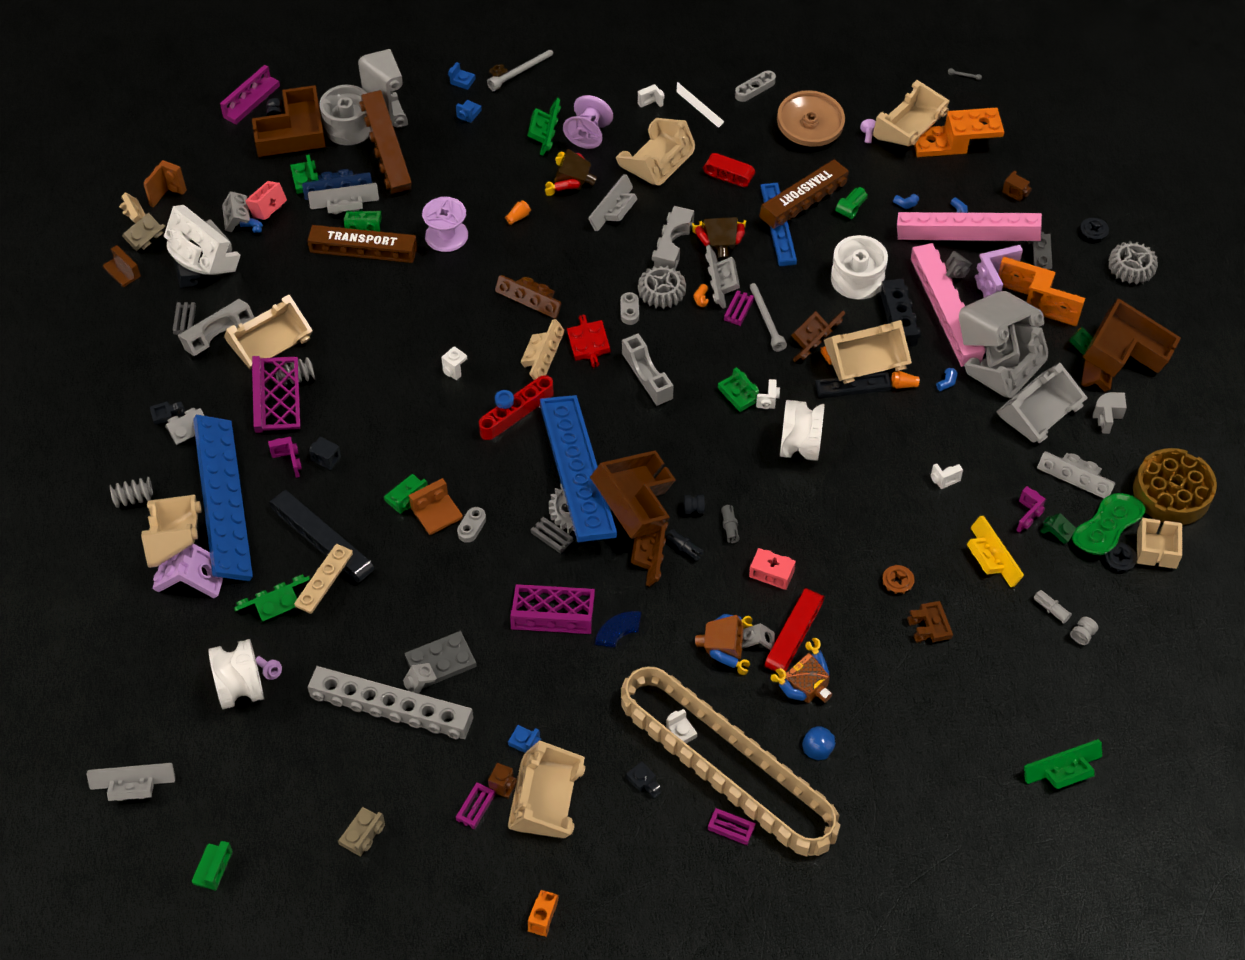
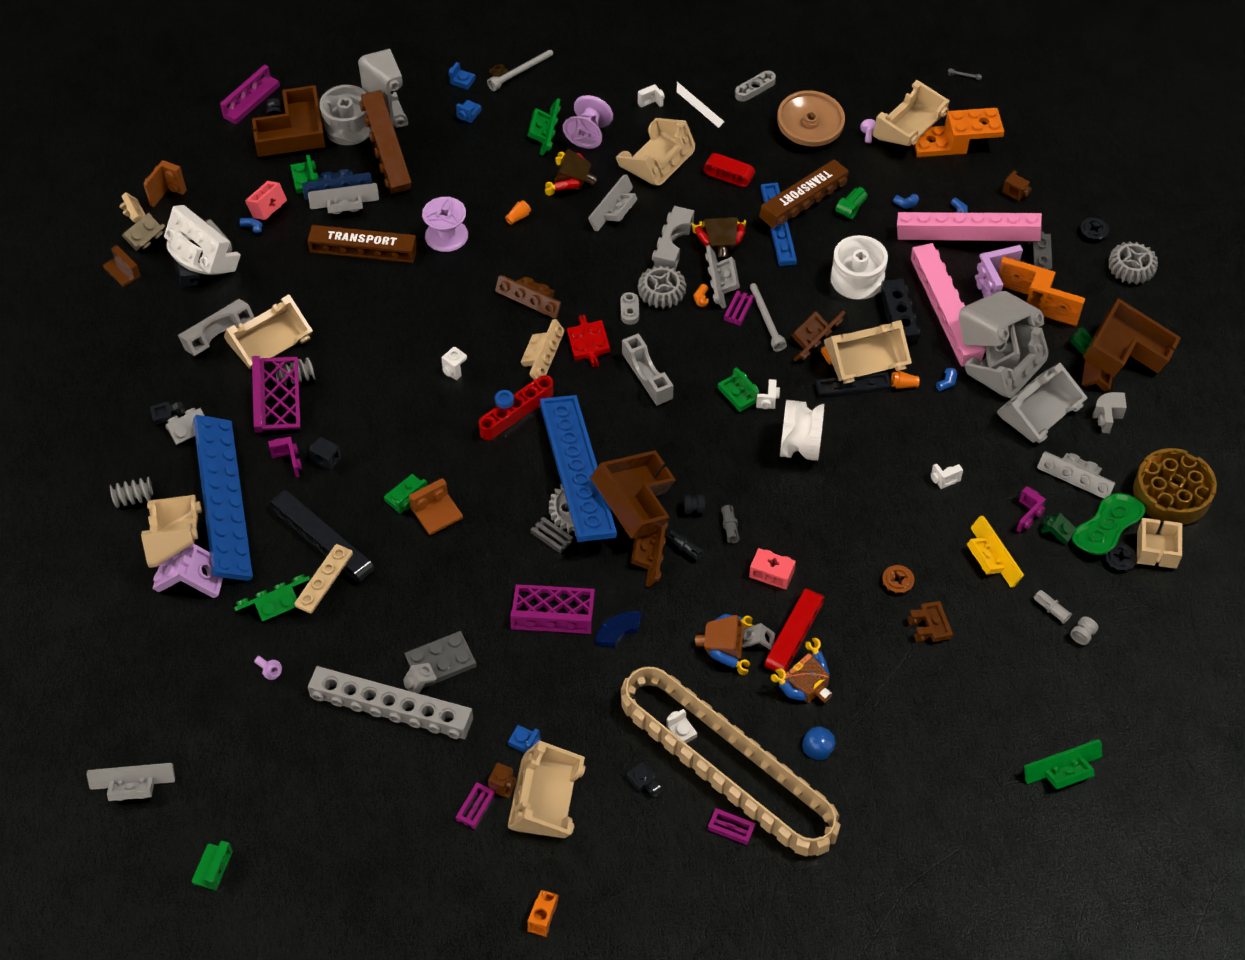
flat silver tile [173,302,196,335] -> none
white piece [209,639,264,709] -> none
light grey bracket [222,191,250,232] -> none
dark tan bracket [338,807,385,857] -> none
green bracket [344,211,382,232] -> none
light grey plate [457,507,486,542] -> none
dark grey bracket [945,251,972,278] -> none

